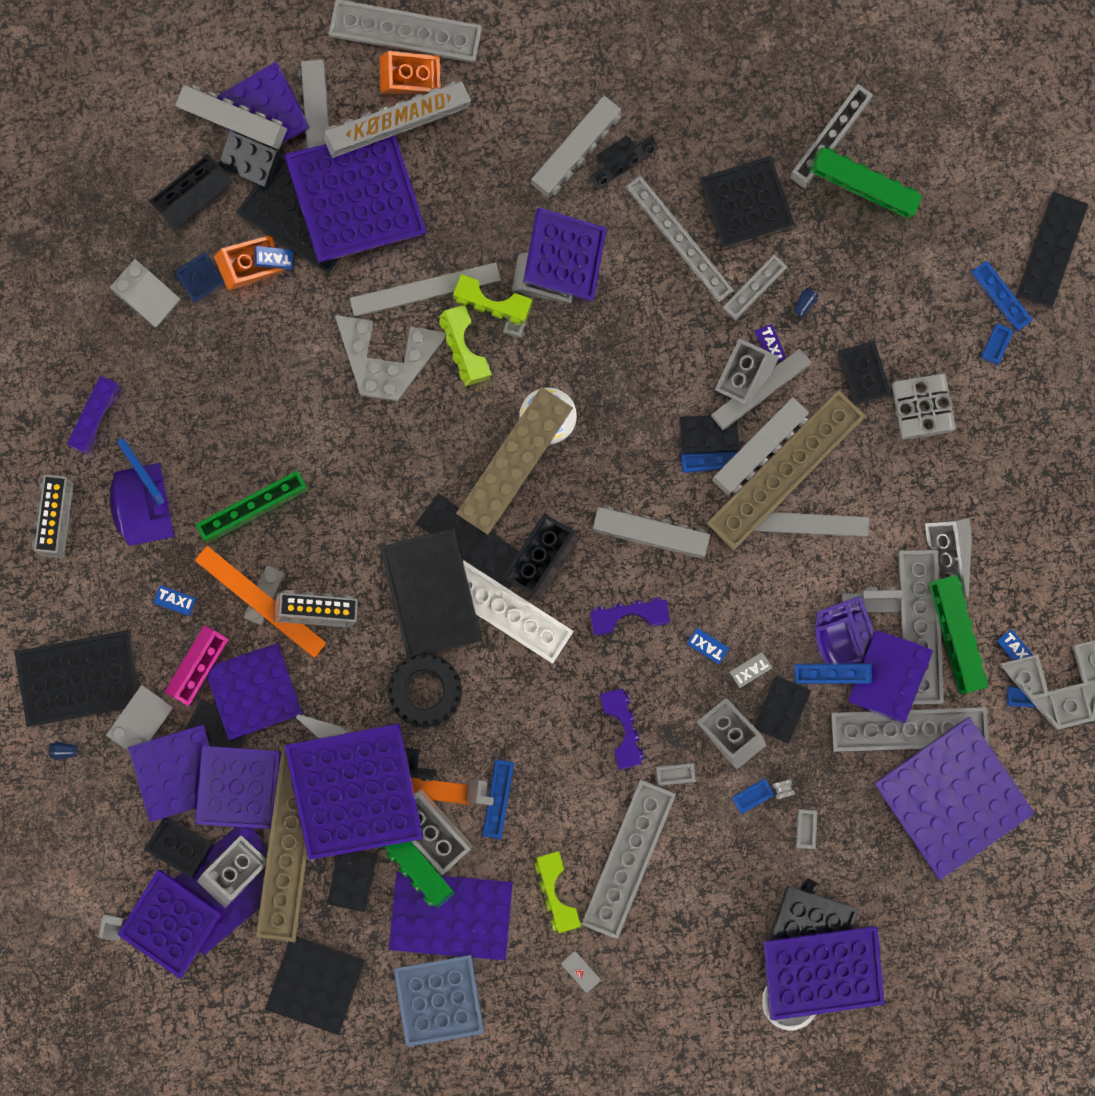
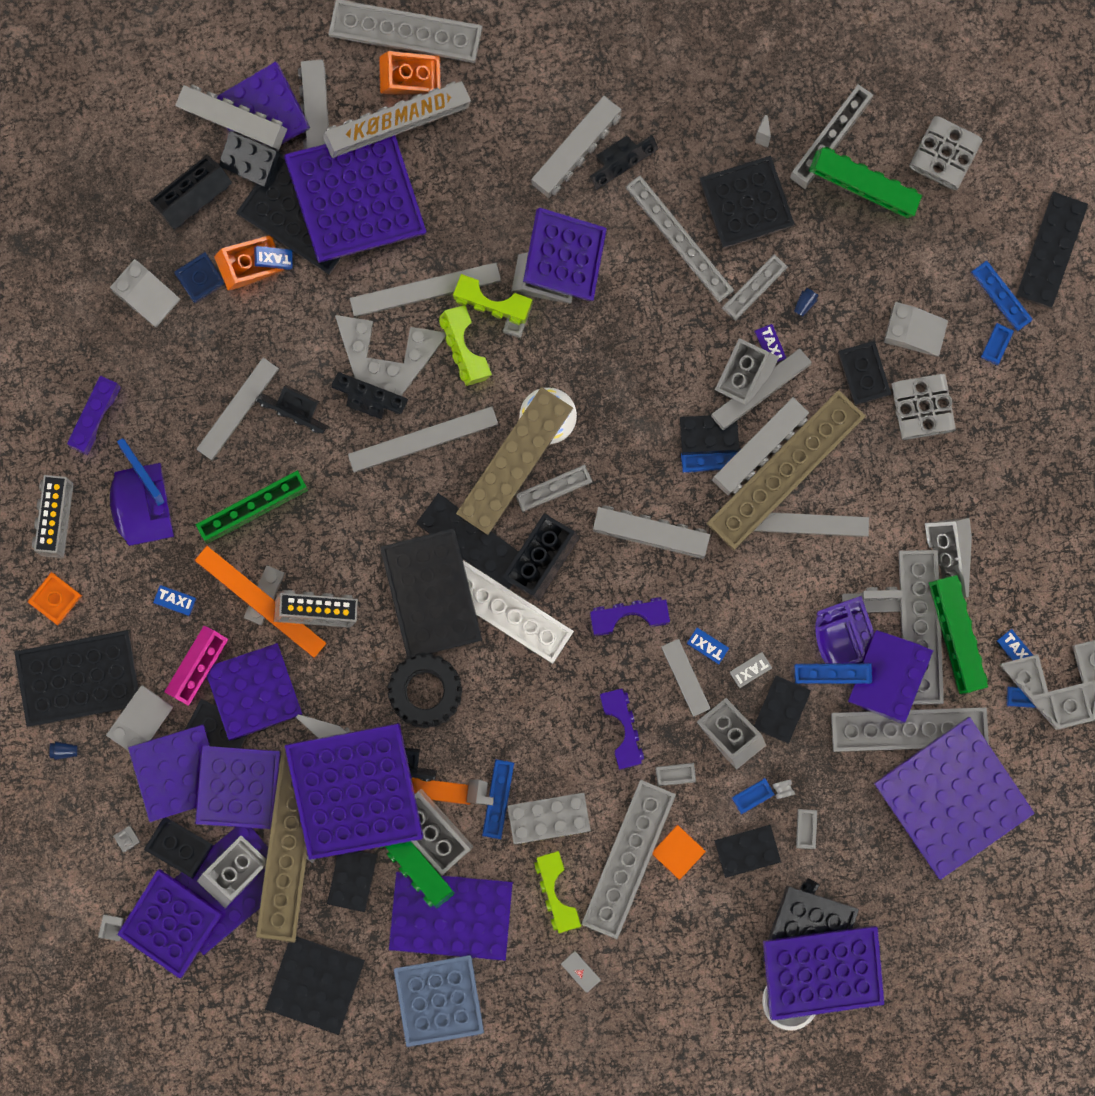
none -> orange tile [28,572,82,626]
none -> light grey tile [113,825,140,853]
none -> light grey tile [196,358,279,461]
none -> black bracket [255,385,329,434]
none -> black bracket [331,372,408,419]
none -> light grey tile [348,407,498,473]
none -> light grey brick [507,793,591,845]
none -> light grey tile [515,464,592,513]
none -> orange tile [652,825,706,880]
none -> light grey tile [661,639,711,717]
none -> black plate [714,825,781,878]
none -> light grey slope [755,115,771,148]
none -> light grey slope [883,302,948,357]
none -> light grey connector [909,116,983,190]

